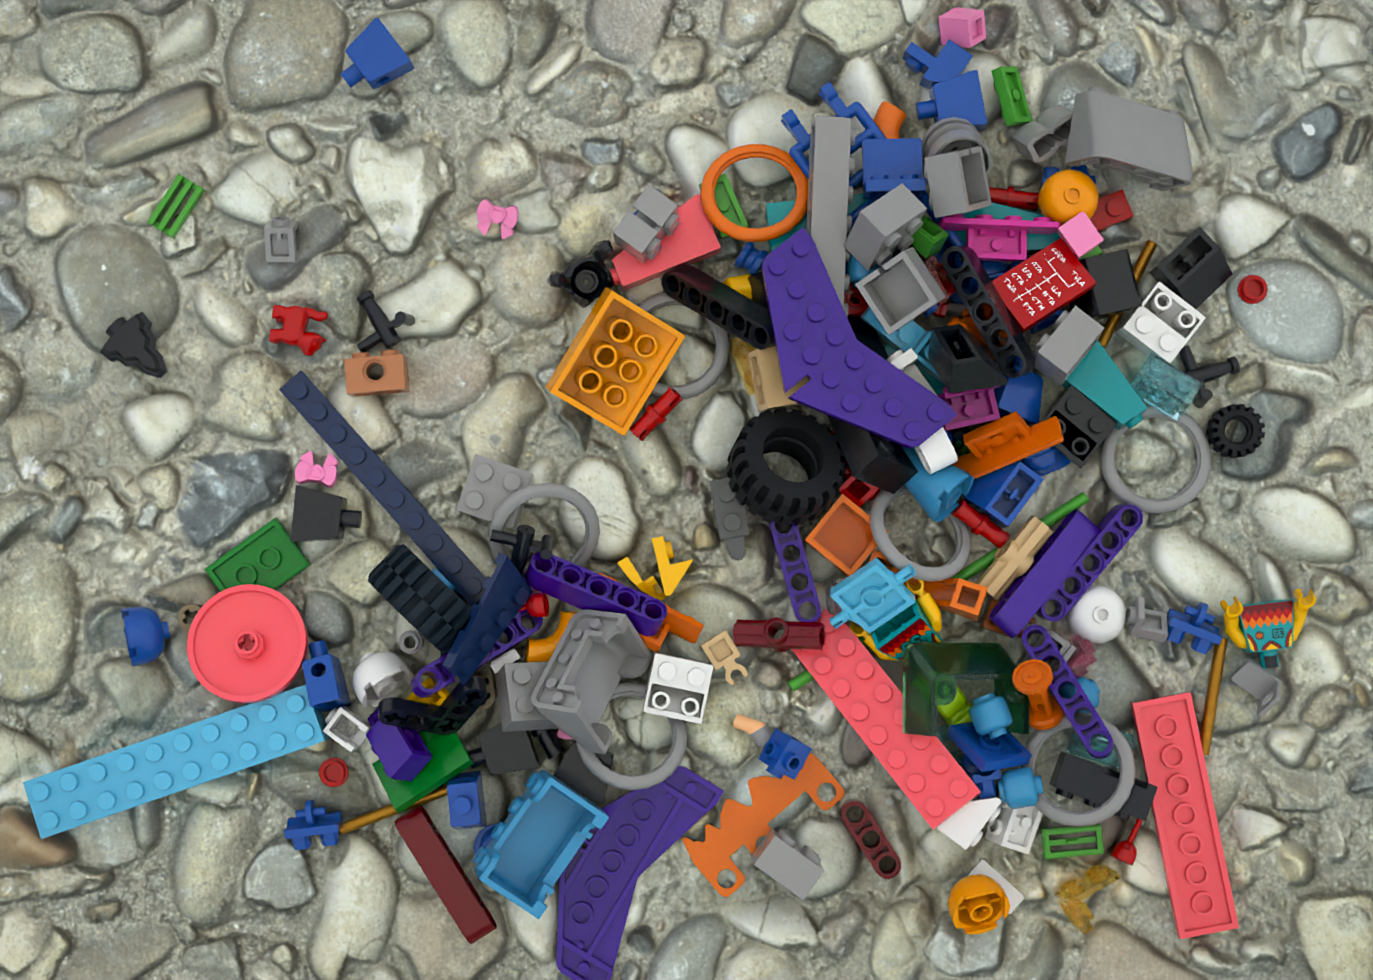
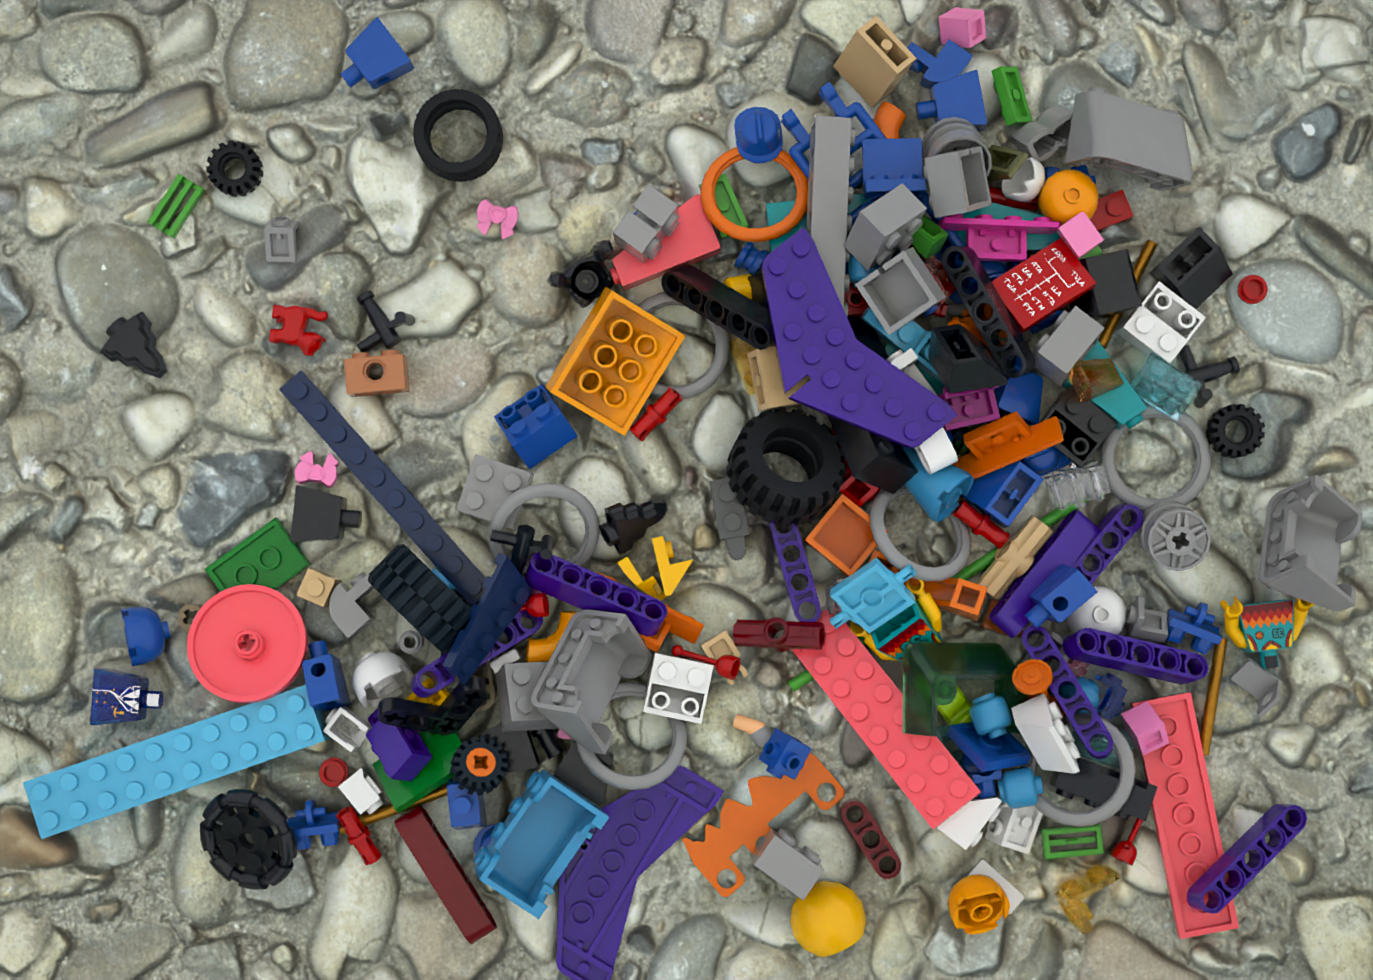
none -> clear blue torso [90,668,163,725]
none -> black plate [200,789,297,890]
none -> black tyre [206,141,263,197]
none -> tan brick [296,568,342,607]
none -> light grey brick [329,572,375,638]
none -> red pin [336,806,382,865]
none -> white window [338,767,384,815]
none -> black tyre [413,89,503,182]
none -> black wheel [450,736,508,796]
none -> blue slope [494,384,577,469]
none -> black rock [599,500,668,555]
none -> red hinge [672,645,741,680]
none -> blue piece [734,107,783,163]
none -> yellow cylinder [790,880,866,957]
none -> tan brick [833,16,917,108]
none -> olive slope [987,145,1029,181]
none -> white hair [1002,157,1045,202]
none -> white slope [1011,693,1081,774]
none -> blue torso [1024,564,1098,629]
none -> clear gear [1045,460,1111,510]
none -> dark purple beam [1063,628,1208,685]
none -> clear orange slope [1068,358,1124,403]
none -> clear blue bracket [1094,672,1128,721]
none -> bright pink panel [1121,702,1169,756]
none -> light grey wheel [1136,500,1211,571]
none -> dark purple beam [1187,803,1307,914]
none -> light grey windscreen [1259,474,1363,612]

